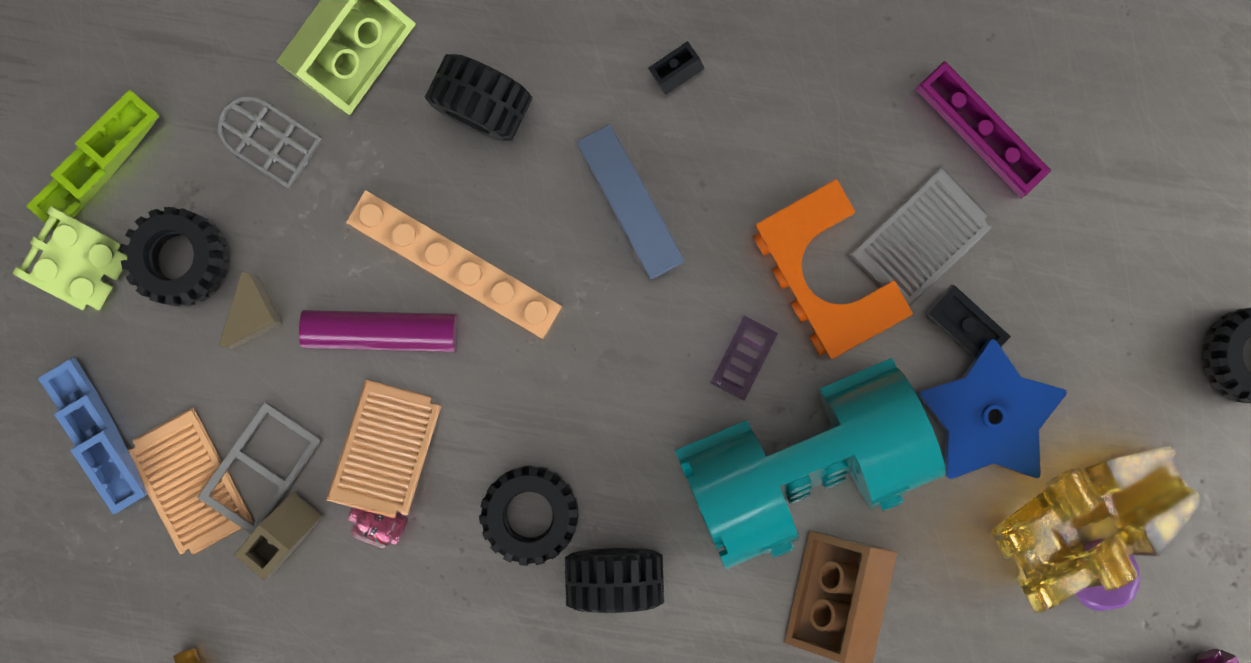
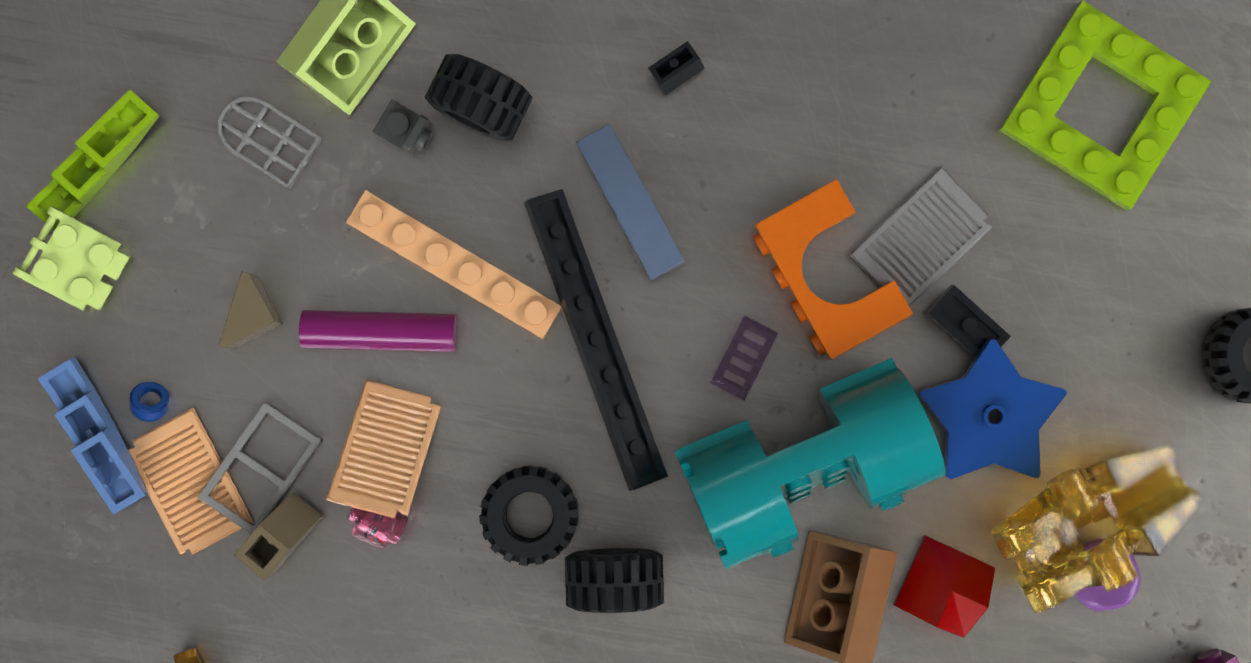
black tyre [121,207,229,307] -> none
magenta brick [915,61,1052,199] -> none
none -> blue piece [129,382,169,422]
none -> dark grey bracket [372,99,433,157]
none -> black plate [524,189,668,491]
none -> red slope [893,535,995,638]
none -> lime plate [999,0,1212,211]

